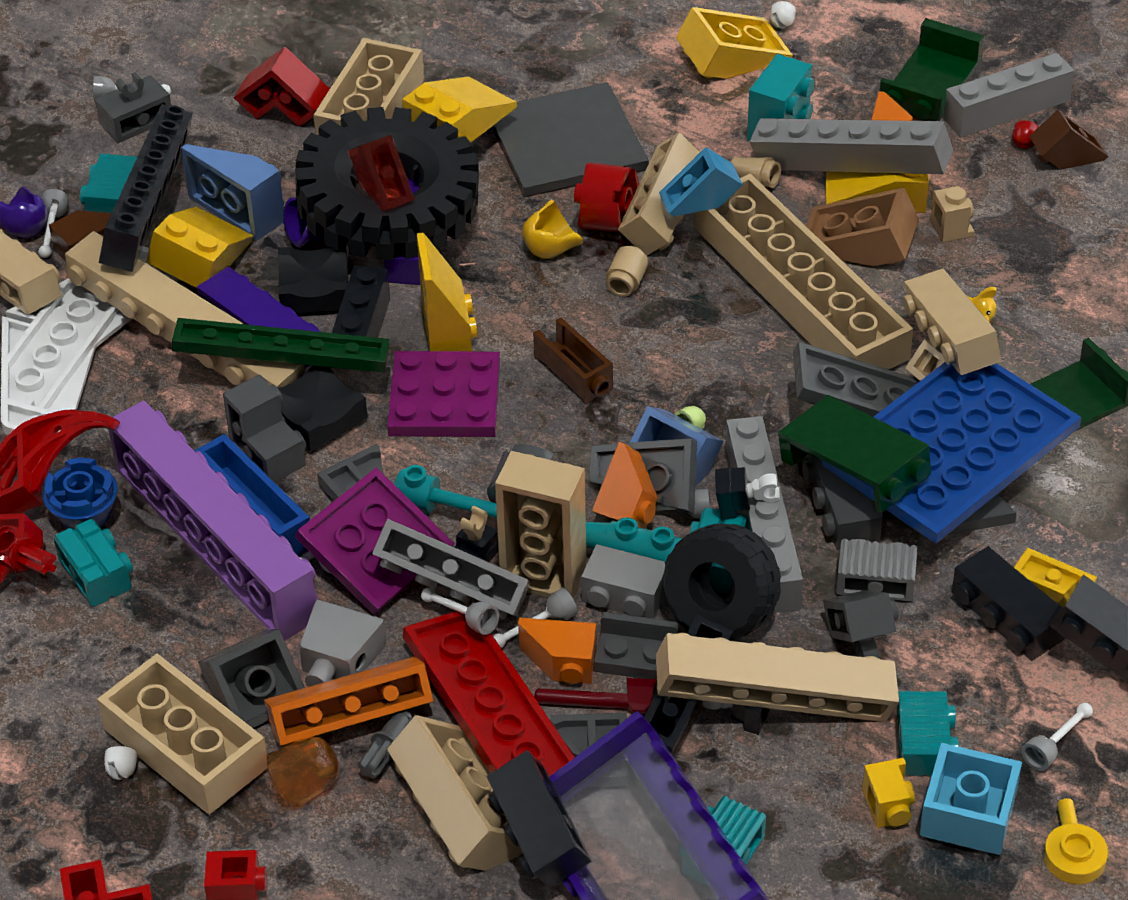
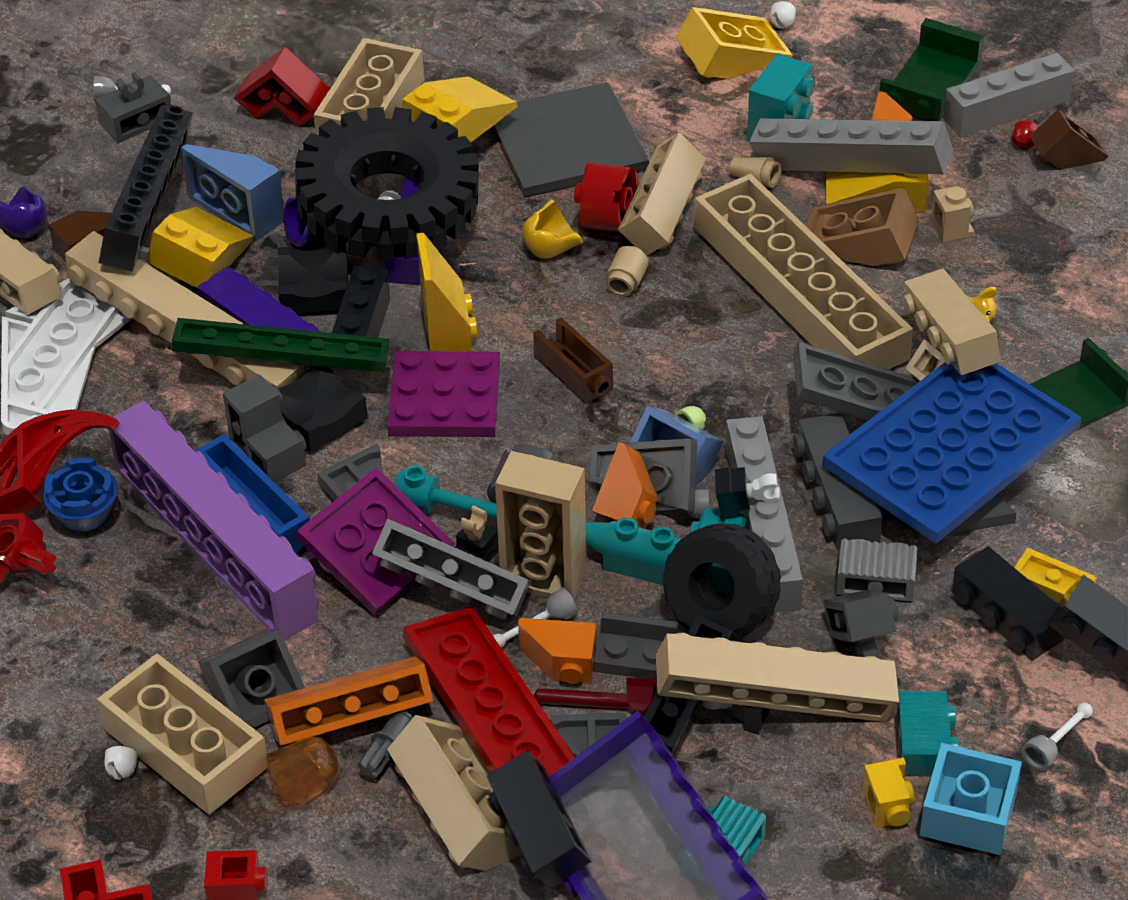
hinge [38,189,69,258] -> none
teal brick [54,519,133,607] -> none
teal brick [80,153,137,213] -> none
light grey torso [300,599,386,686] -> none
clear red slope [348,134,415,211] -> none
light grey hinge [421,587,499,635] -> none
light grey brick [581,544,665,619] -> none
dark azure slope [659,147,743,217] -> none
dark green panel [778,395,931,513] -> none
yellow piece [1044,798,1108,884] -> none

